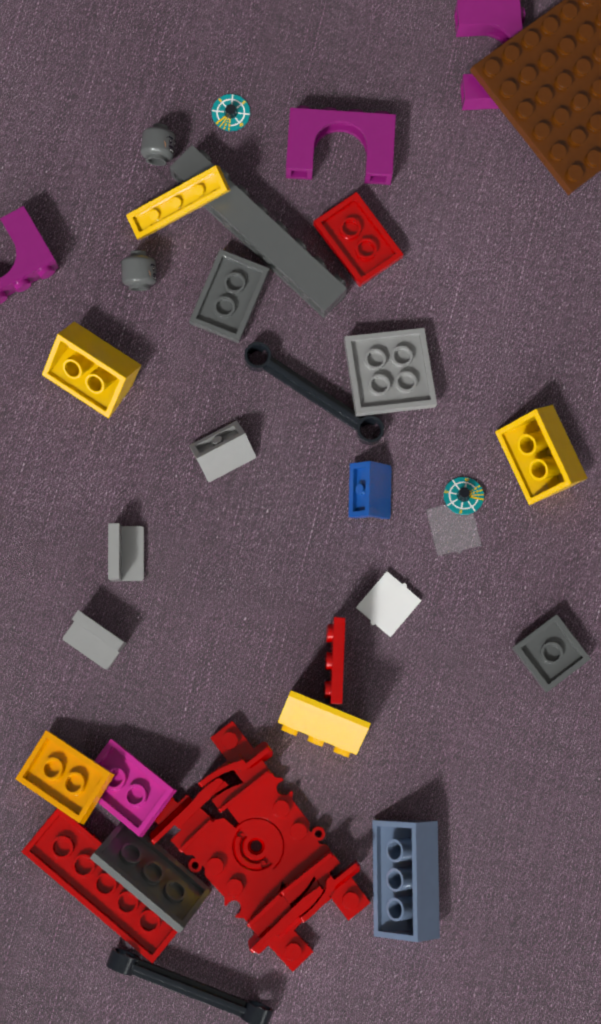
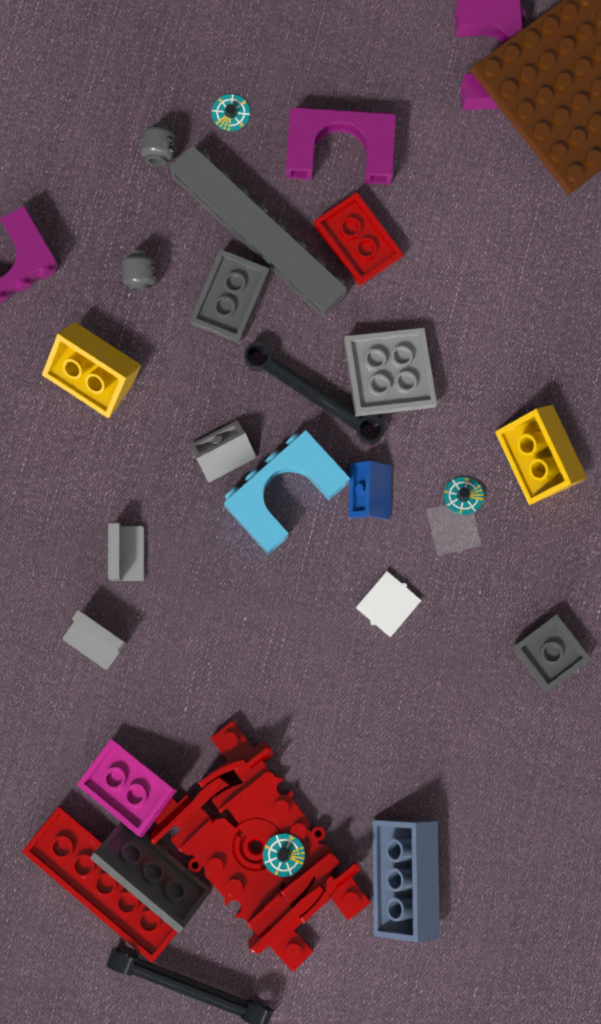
light orange plate [15,730,115,824] -> none
yellow plate [126,165,231,239] -> none
yellow slope [278,690,371,758] -> none
red plate [324,617,345,705] -> none
none -> medium azure arch [224,430,350,555]
none -> teal piece [263,833,305,877]

